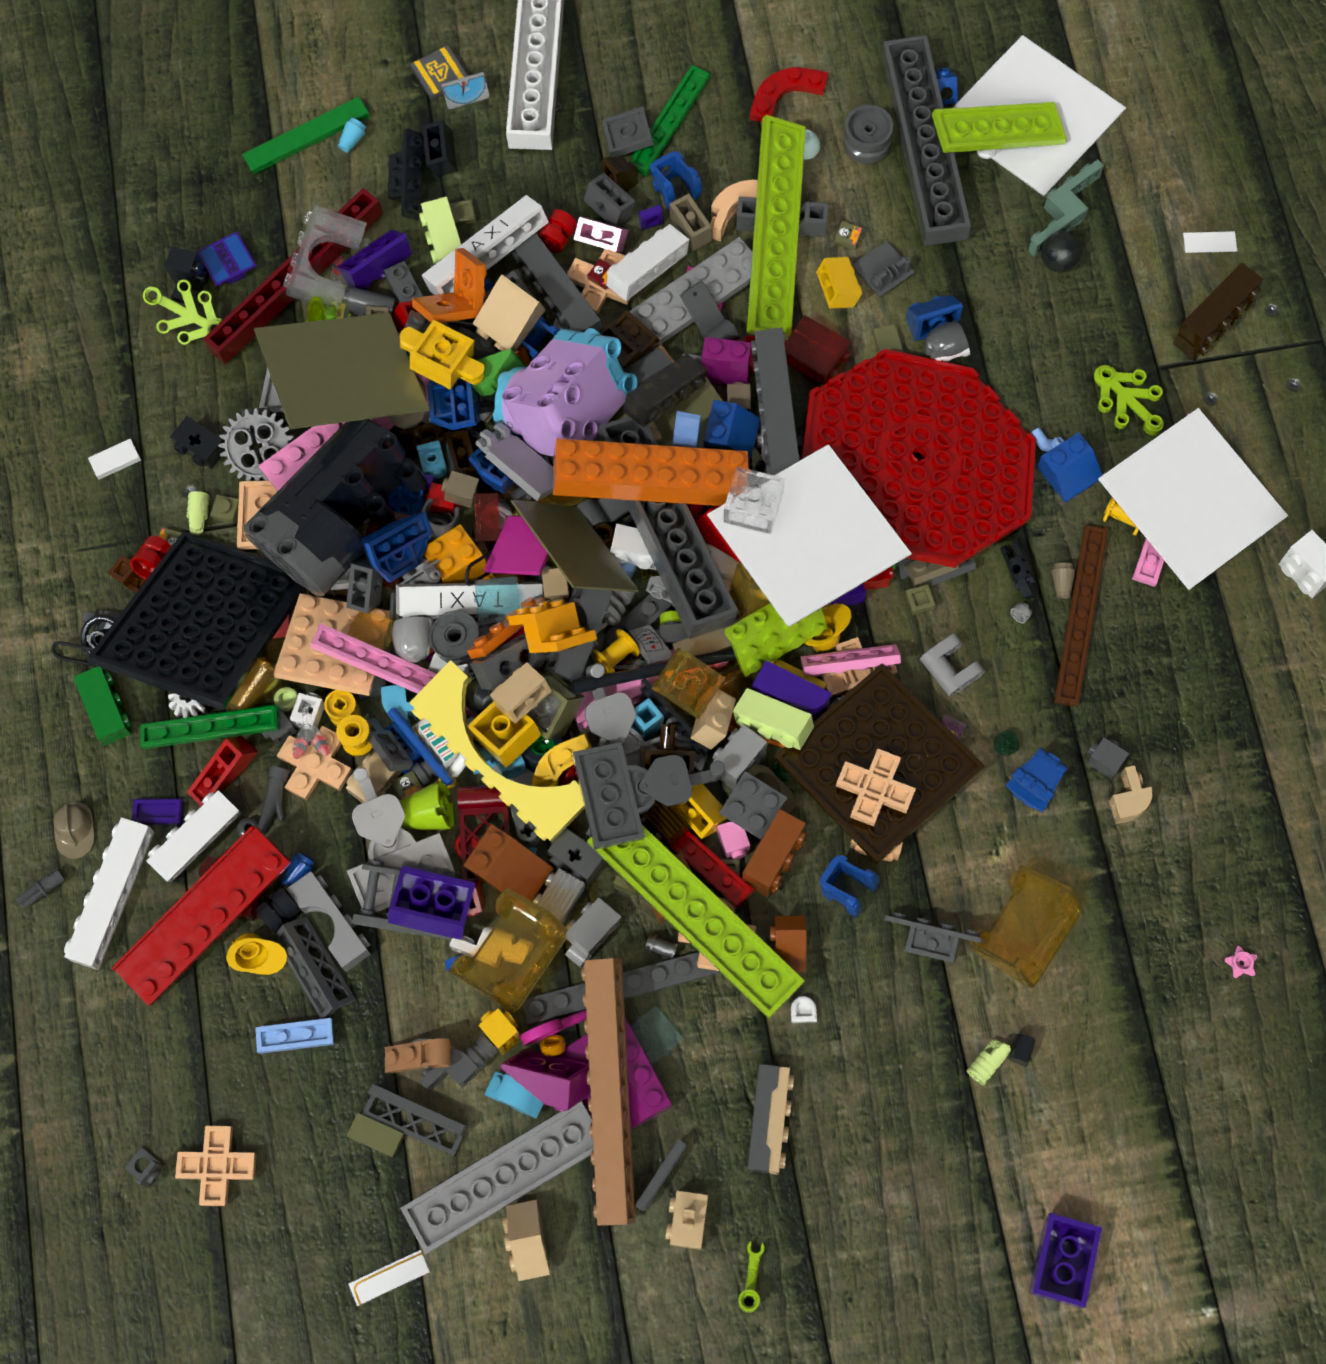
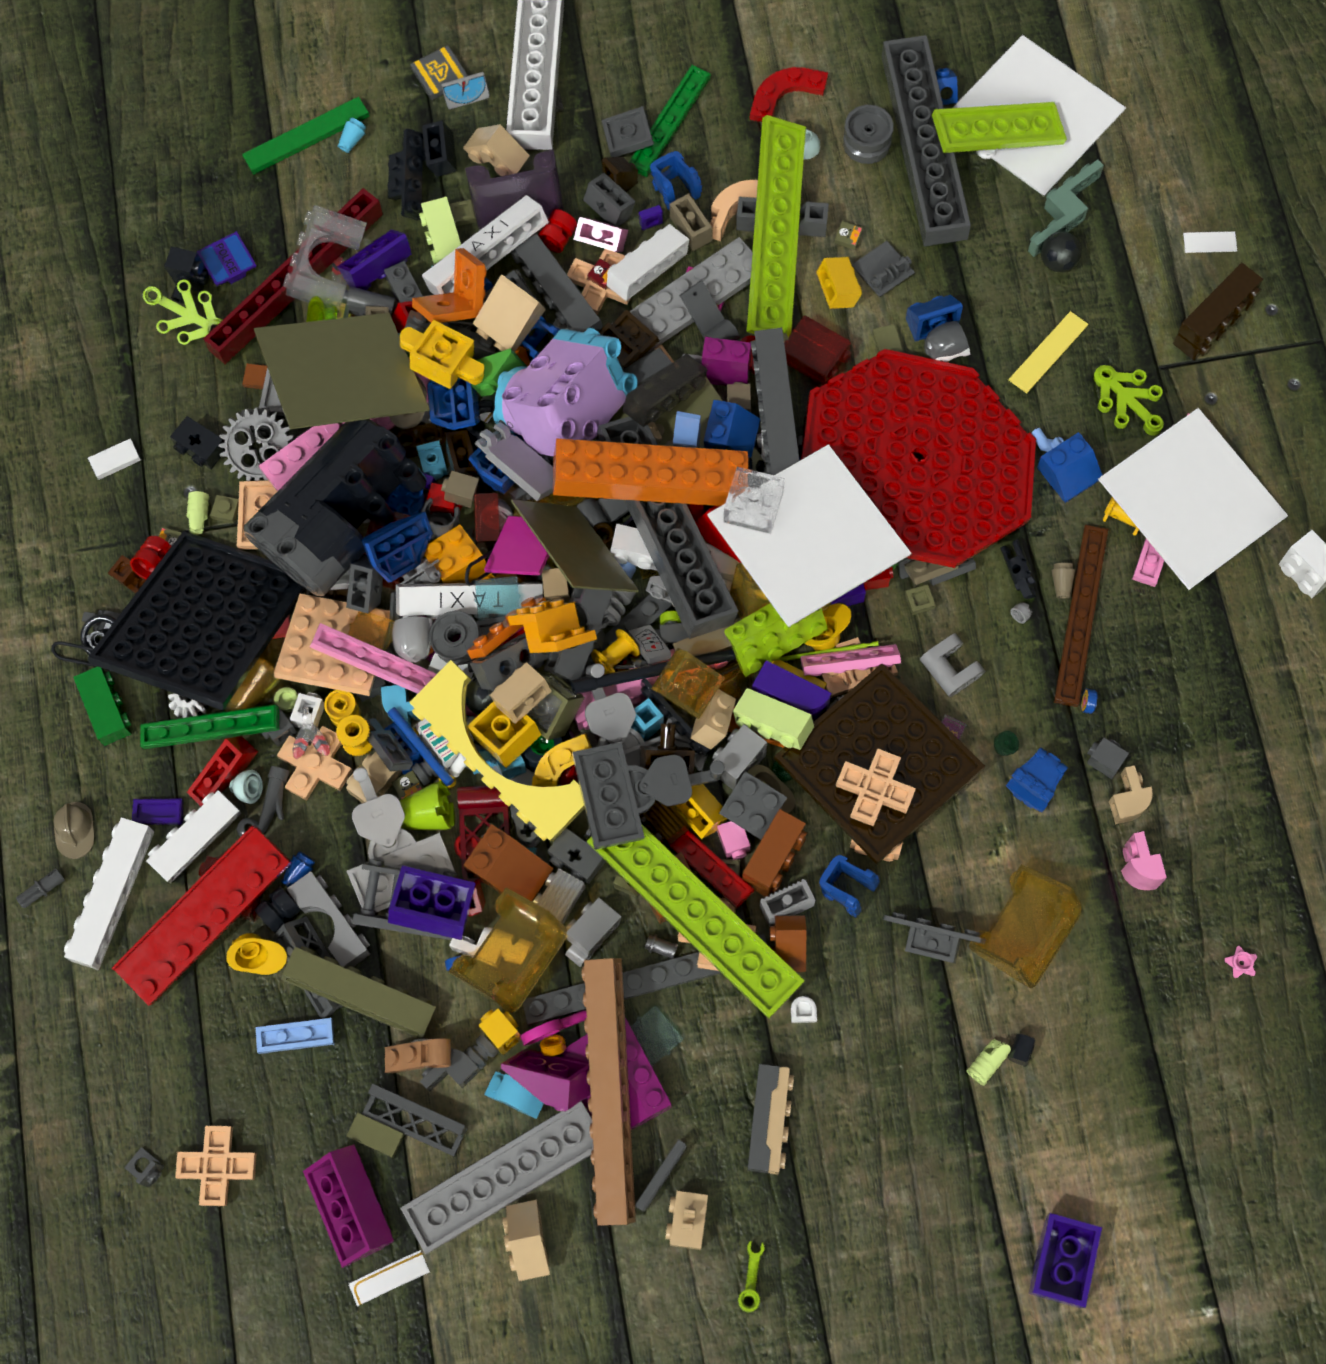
none -> light aqua brick [229,770,263,804]
none -> dark orange tile [242,364,267,389]
none -> olive brick [281,946,436,1039]
none -> magenta slope [303,1145,394,1268]
none -> tan brick [463,124,530,177]
none -> clear purple windscreen [465,150,564,230]
none -> light grey brick [760,879,815,927]
none -> lime piece [778,641,879,661]
none -> light yellow piece [1009,311,1089,393]
none -> blue tile [1081,689,1097,714]
none -> bright pink brick [1121,831,1167,890]

